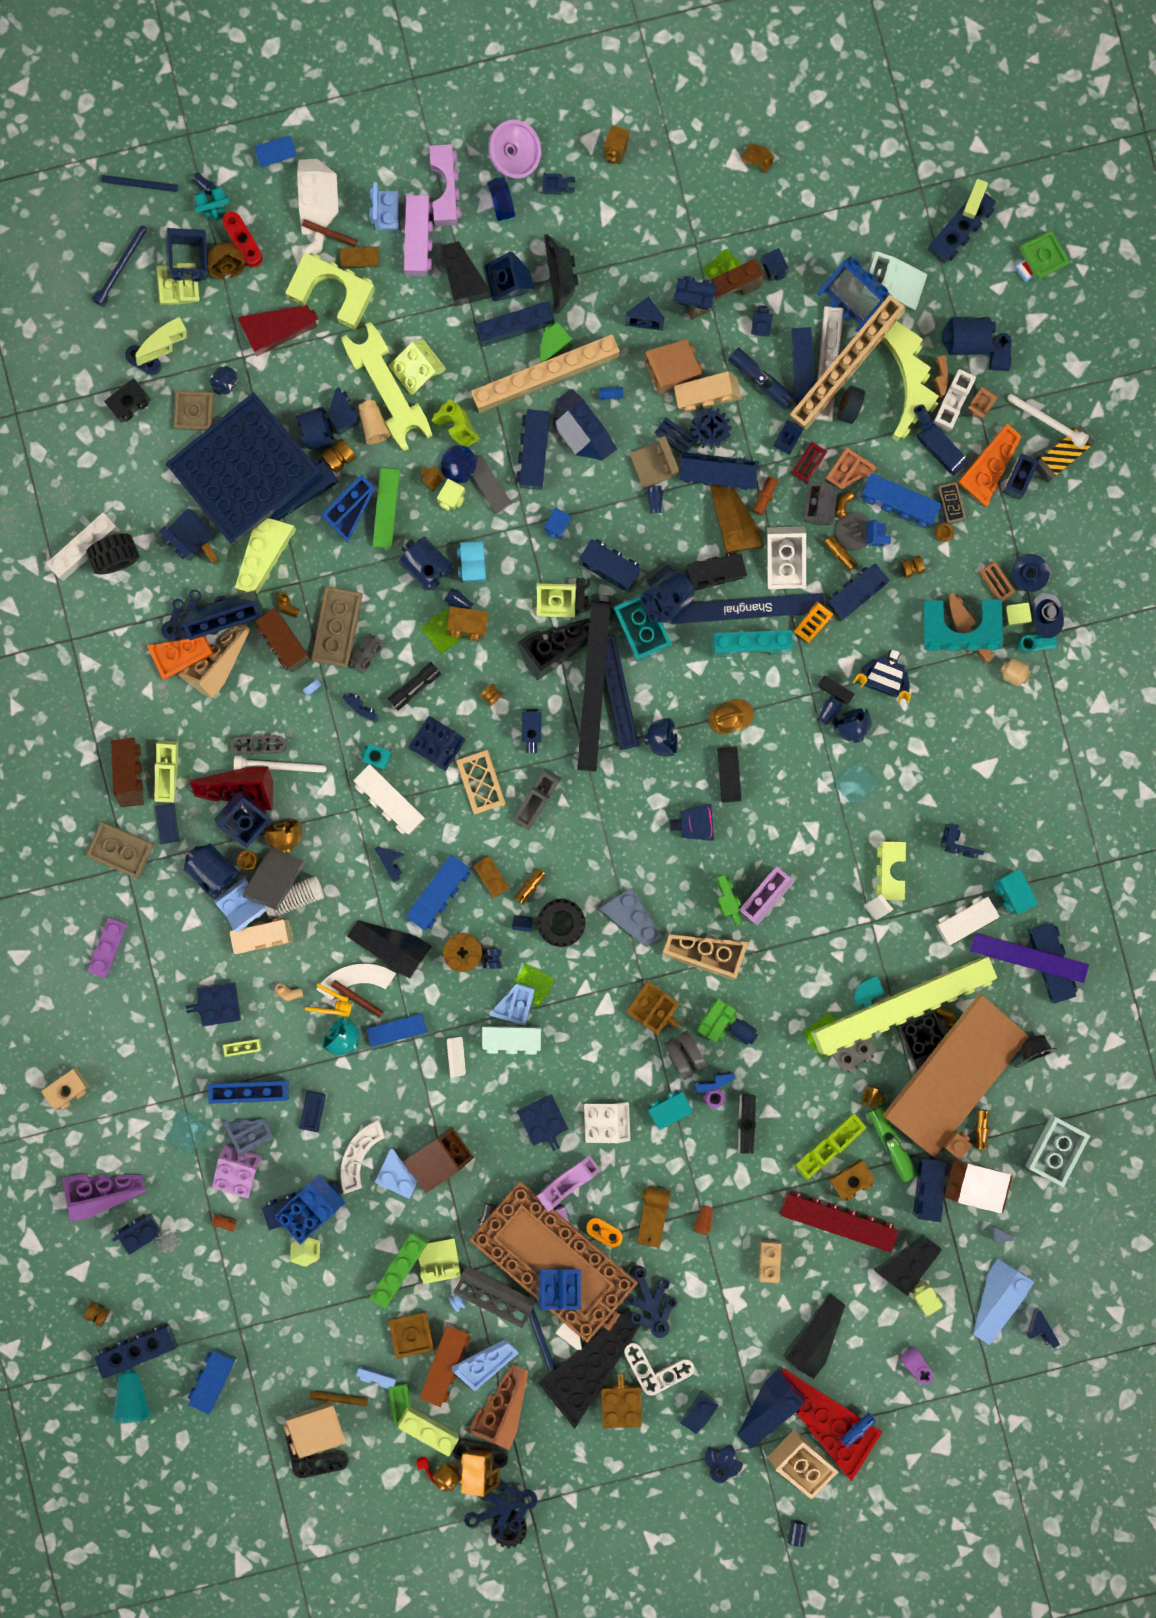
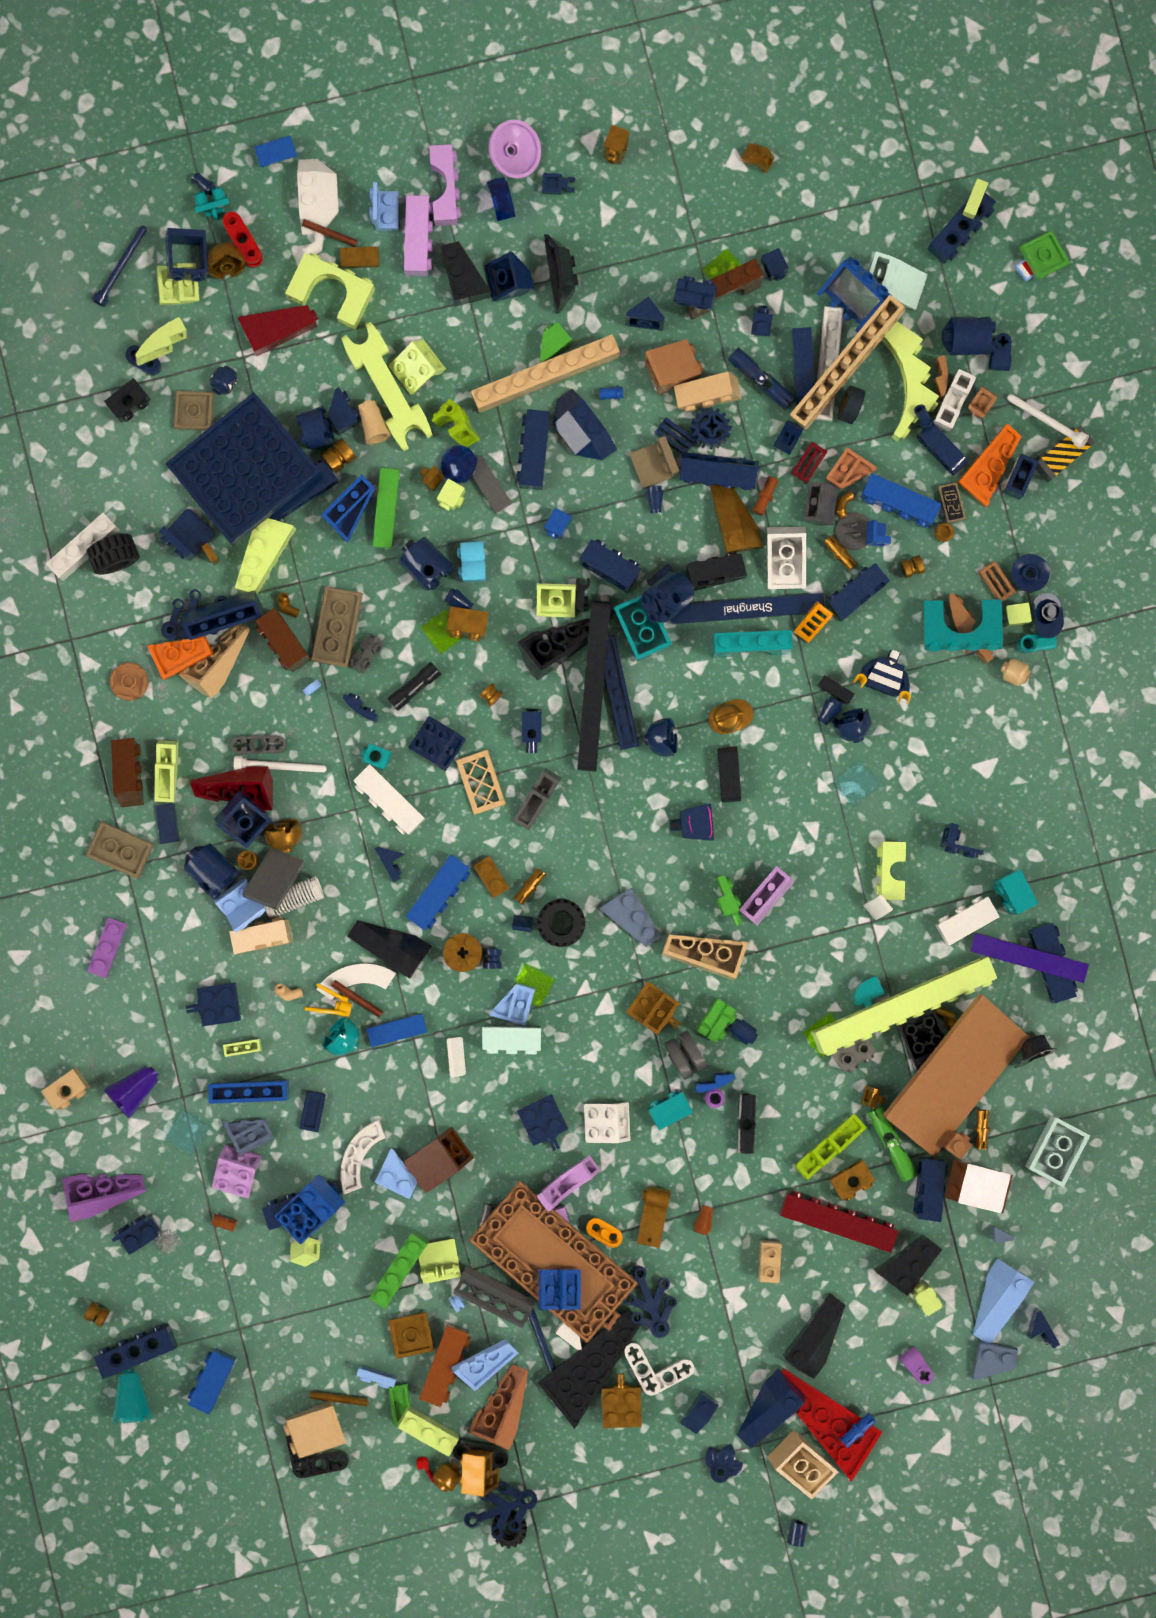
dark blue bar [101,175,178,192] -> none
dark blue brick [476,301,555,347] -> none
none -> dark purple cone [104,1066,158,1118]
none -> medium nougat tile [110,663,149,701]
none -> sand blue wing [972,1341,1018,1380]

